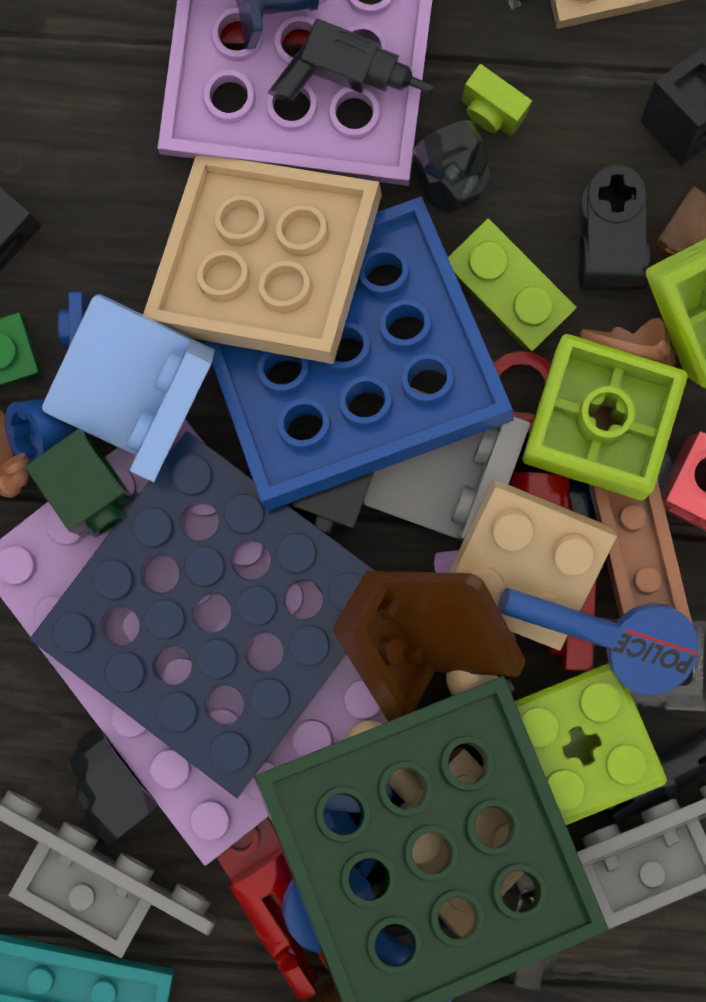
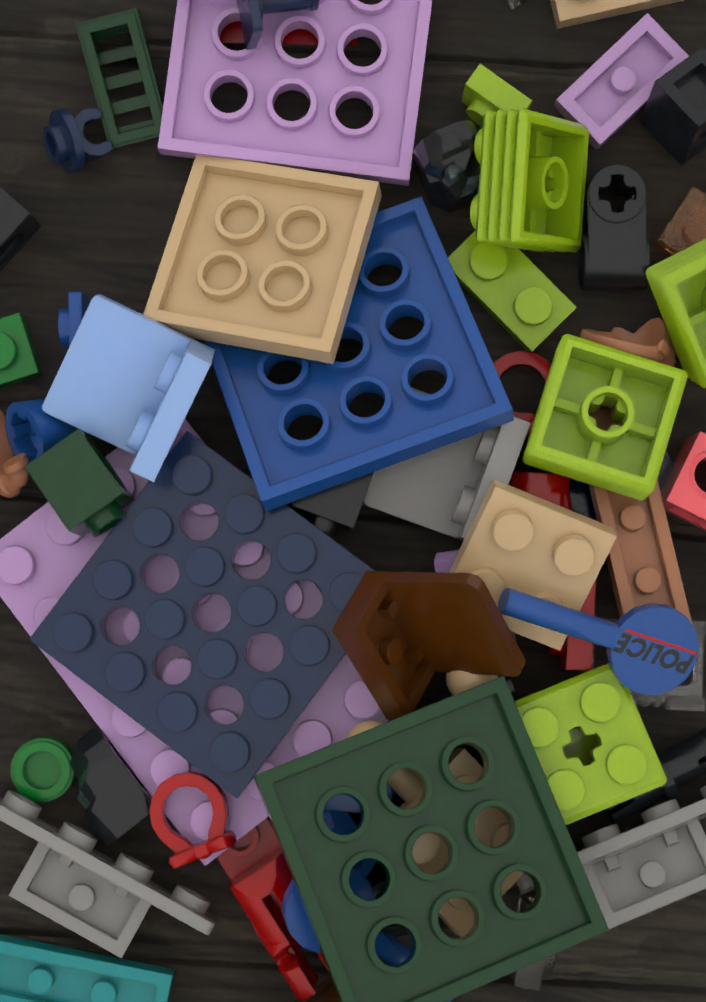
black piece [268,19,435,103] -> none
none -> green tile [10,736,76,802]
none -> dark blue plate [43,108,113,173]
none -> dark green slope [75,8,163,148]
none -> red piece [149,771,236,869]
none -> lime brick [470,108,589,253]
none -> lavender plate [554,13,689,151]

